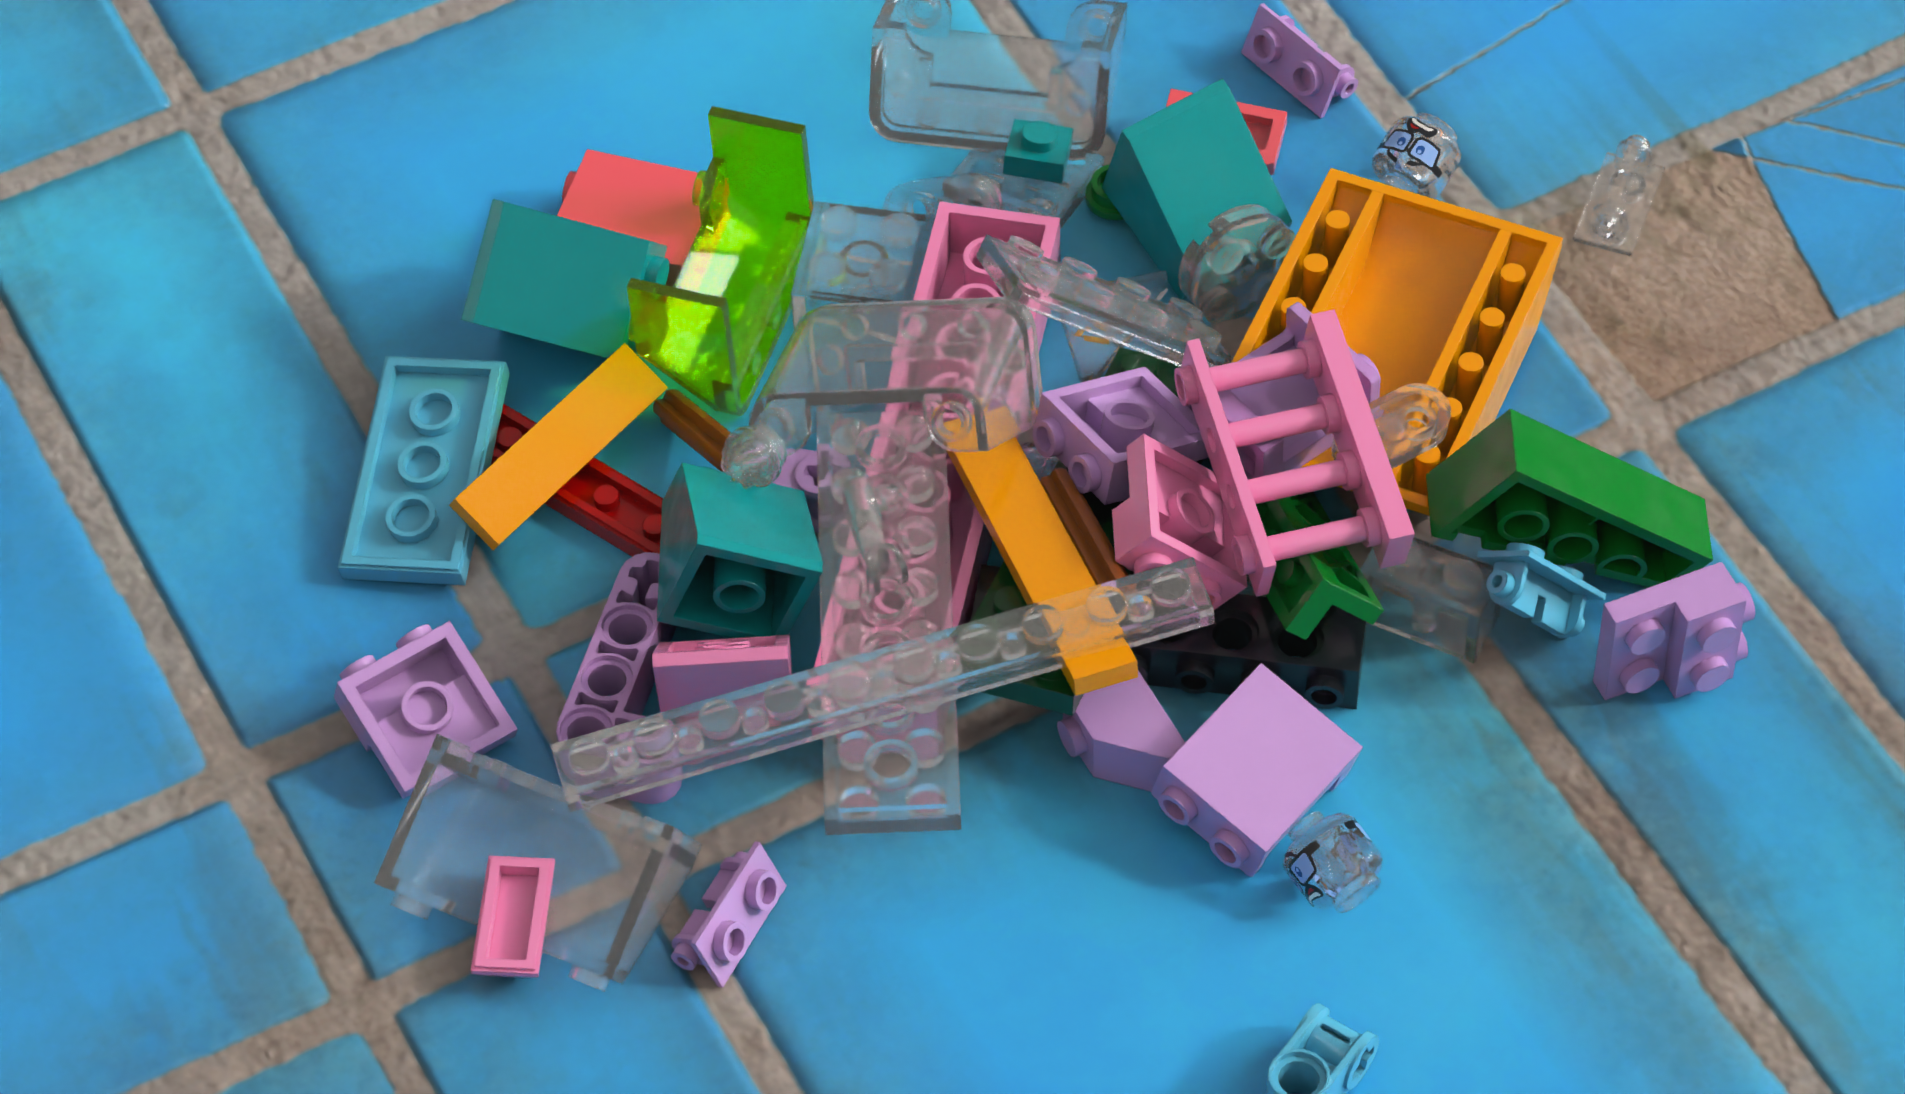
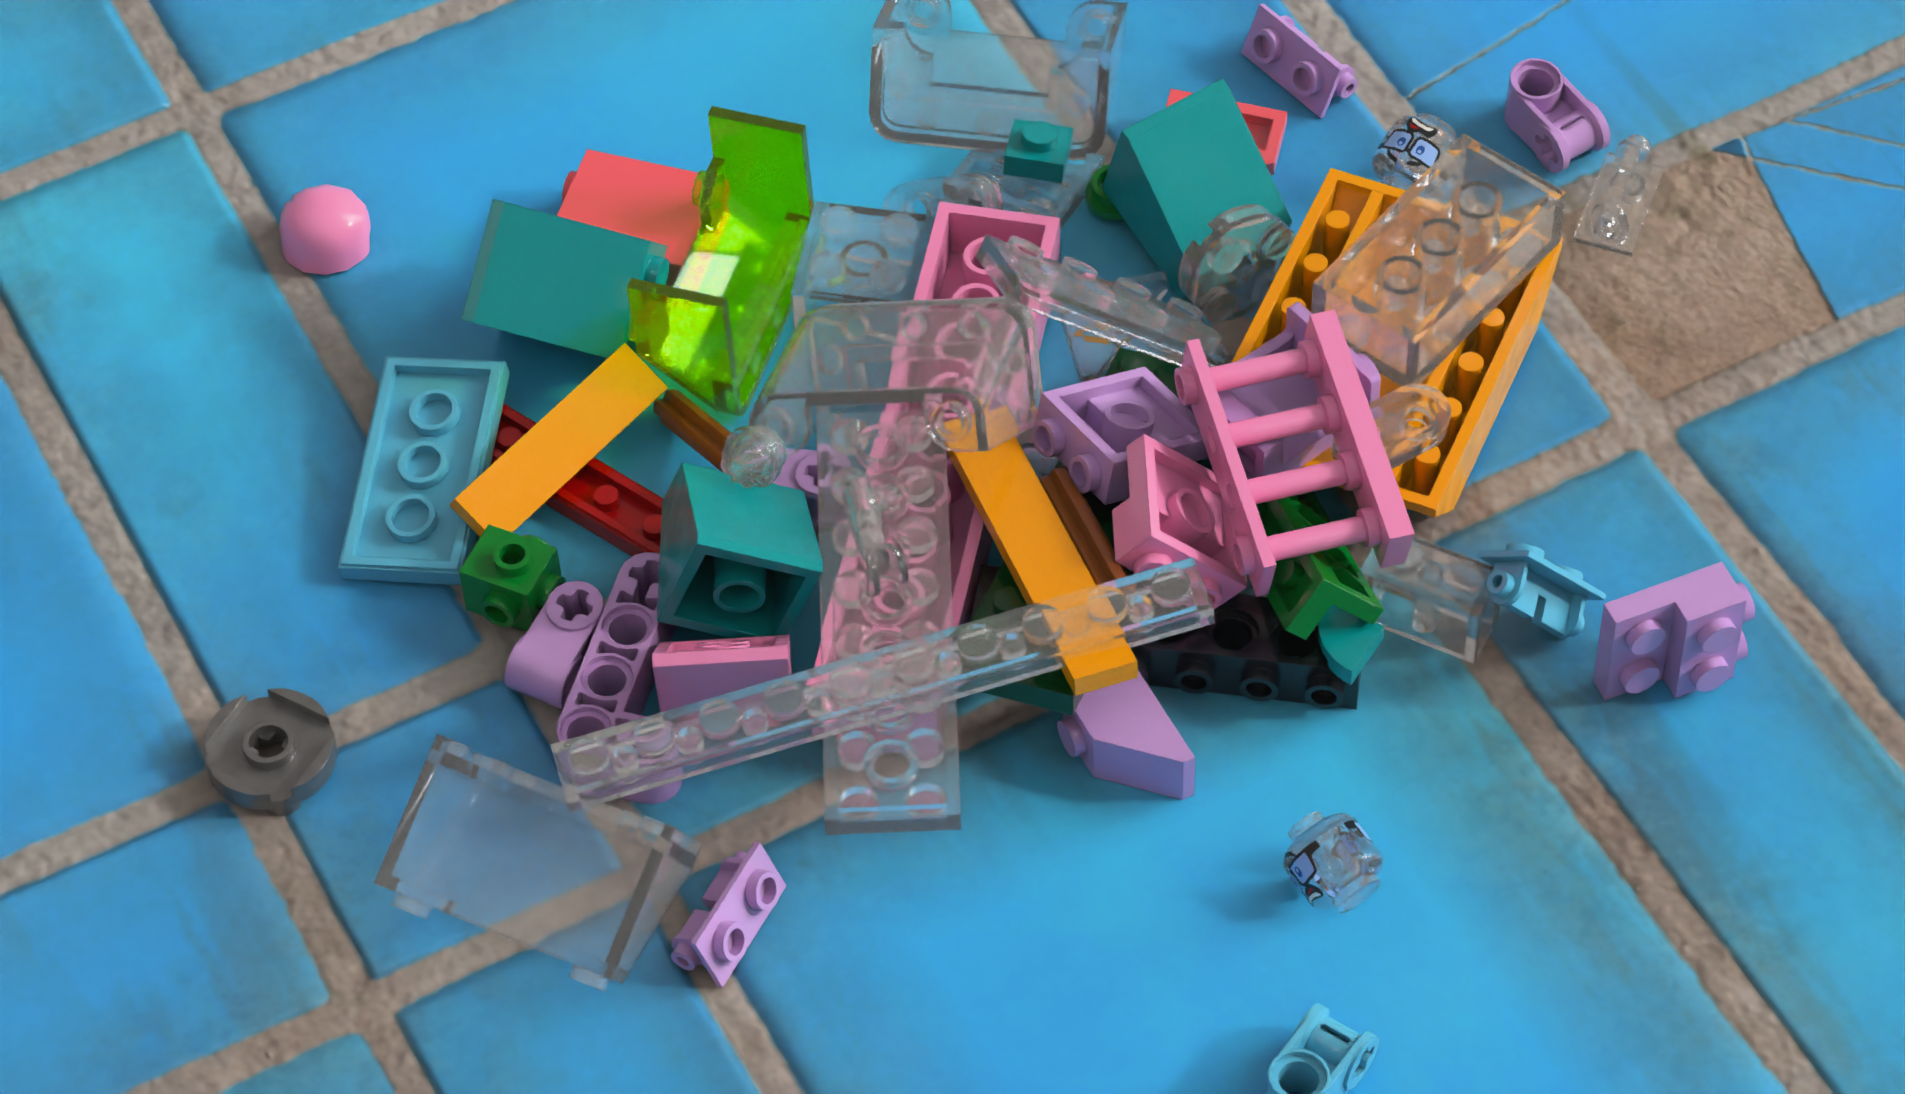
lavender plate [334,621,518,799] -> none
bright pink tile [470,855,555,978] -> none
lavender panel [1151,663,1363,877] -> none
green wedge [1426,409,1713,587] -> none
none -> flat silver plate [204,688,338,816]
none -> bright pink hair [279,184,371,275]
none -> green brick [459,524,566,631]
none -> lavender piece [504,581,604,710]
none -> clear brick [1311,134,1566,392]
none -> teal tile [1318,605,1384,685]
none -> lavender piece [1504,58,1611,173]

